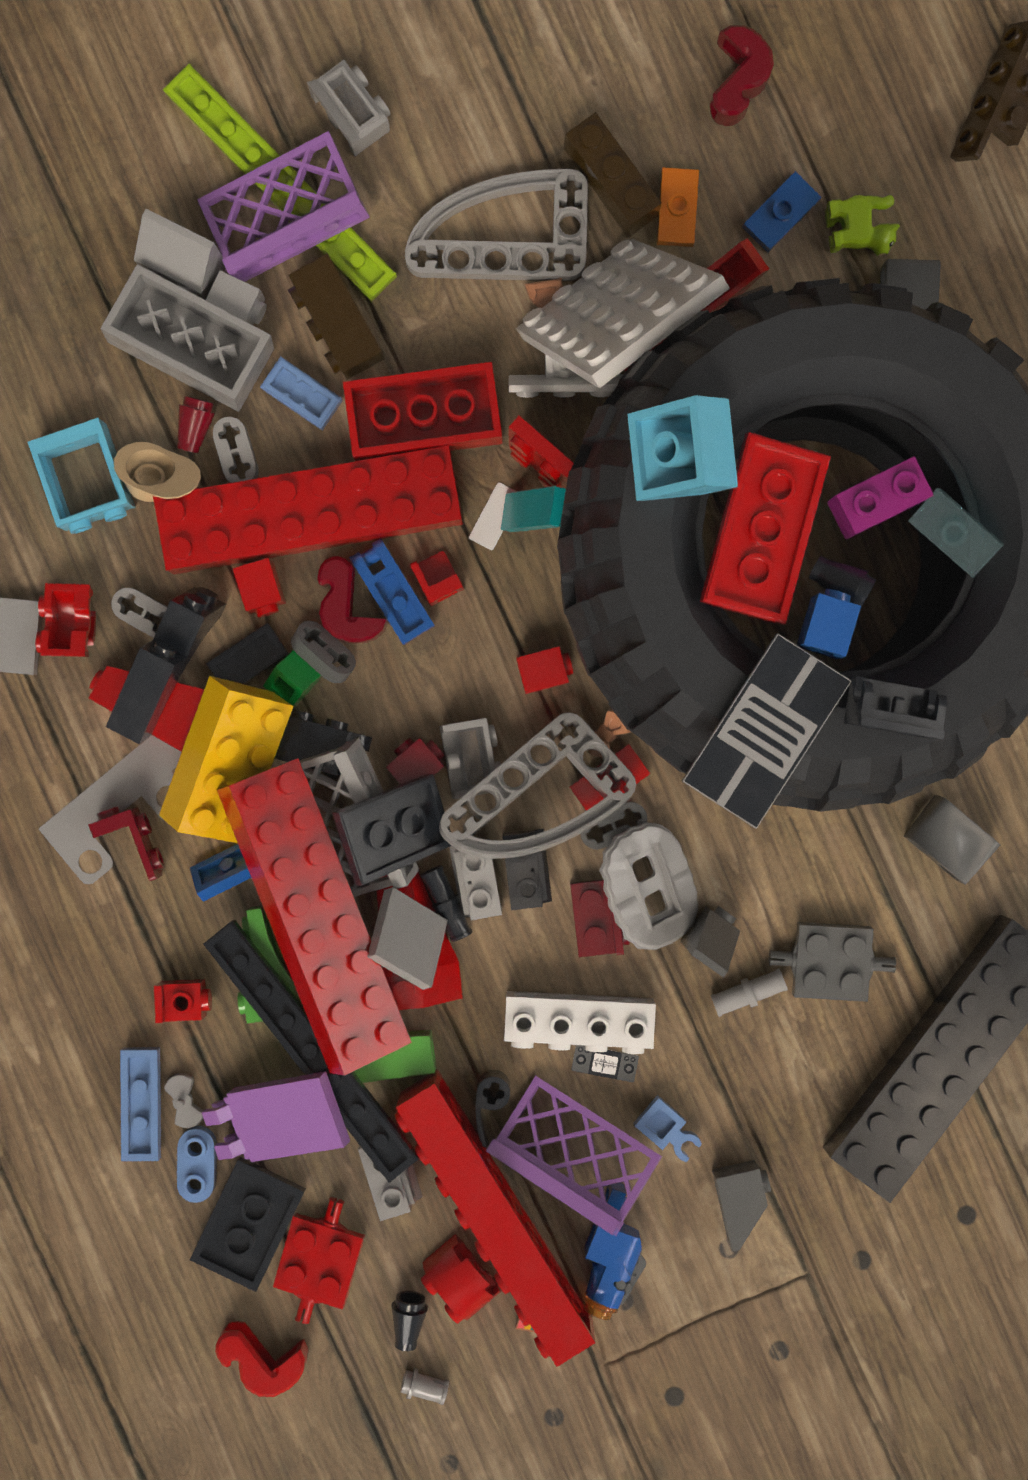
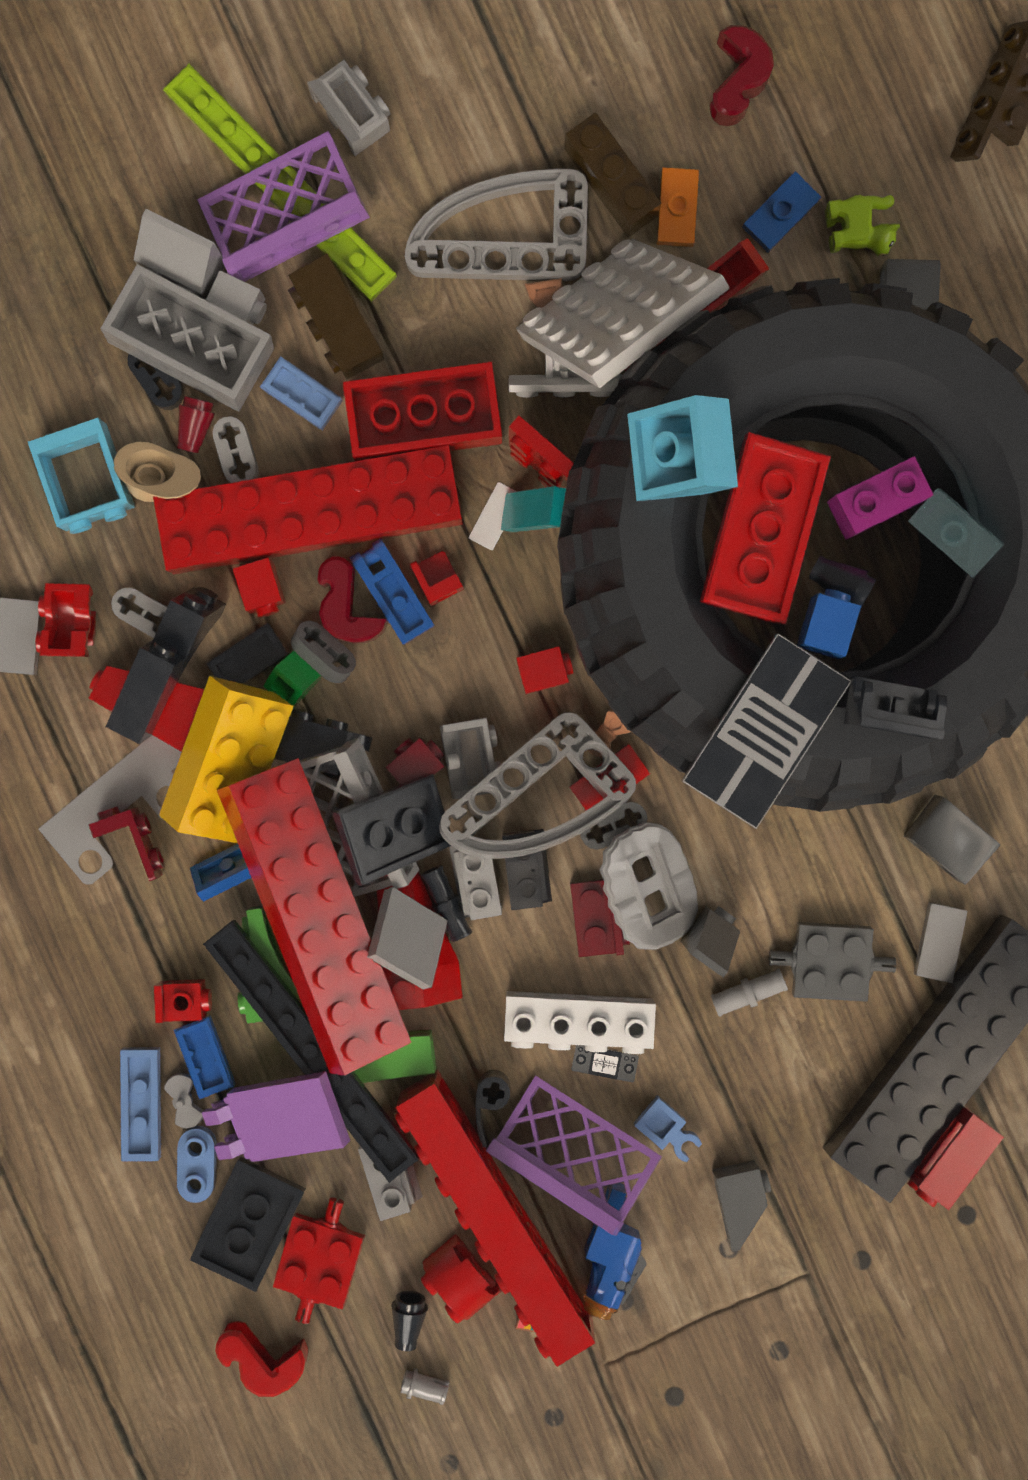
none -> black beam [128,354,184,410]
none -> blue plate [174,1015,236,1099]
none -> window [907,1106,1004,1210]
none -> light grey tile [913,902,968,983]

